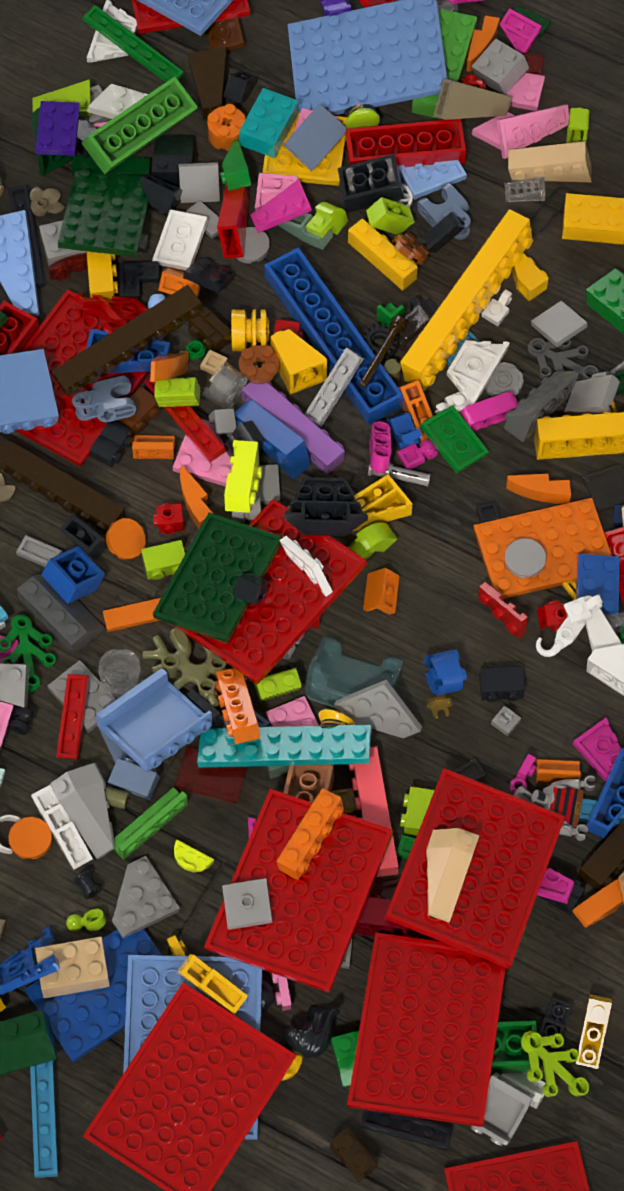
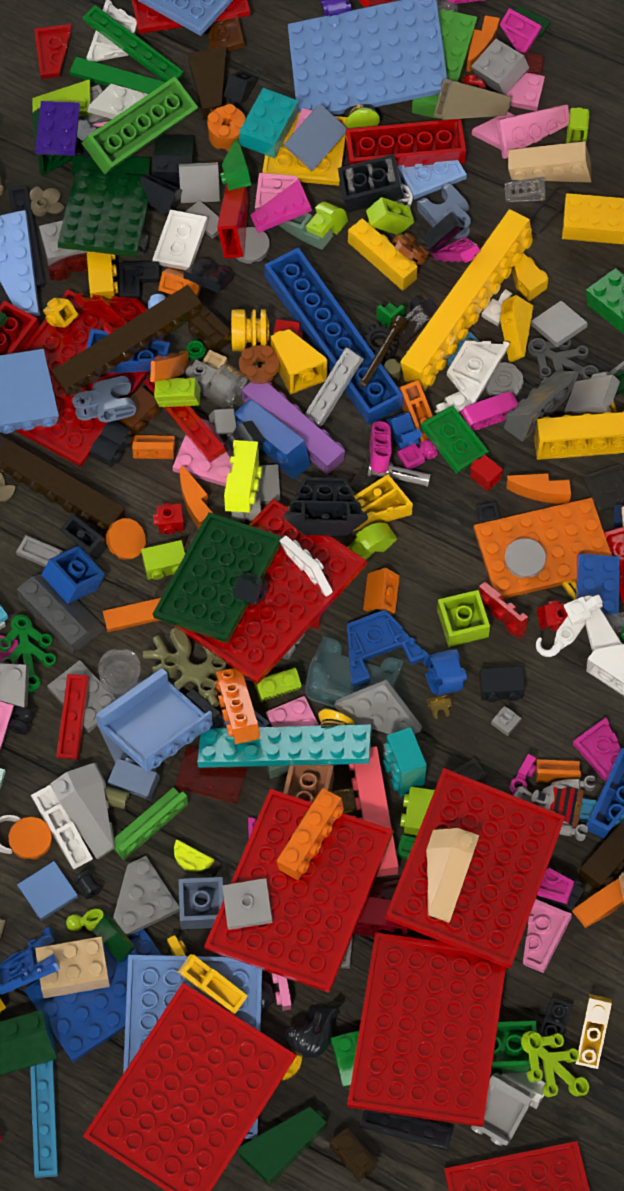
none -> medium blue tile [17,861,78,921]
none -> red wing [34,24,72,79]
none -> yellow brick [43,298,78,327]
none -> green tile [69,57,166,94]
none -> dark green tile [92,915,136,963]
none -> sand blue brick [179,877,224,929]
none -> light grey brick [185,360,217,395]
none -> dark green slope [237,1107,326,1186]
none -> blue wing [346,610,428,687]
none -> teal brick [383,727,427,797]
none -> dark pink wing [432,236,480,263]
none -> lime brick [437,590,490,647]
none -> red brick [470,454,503,492]
none -> yellow slope [500,295,533,362]
none -> bright pink wing [523,899,572,973]

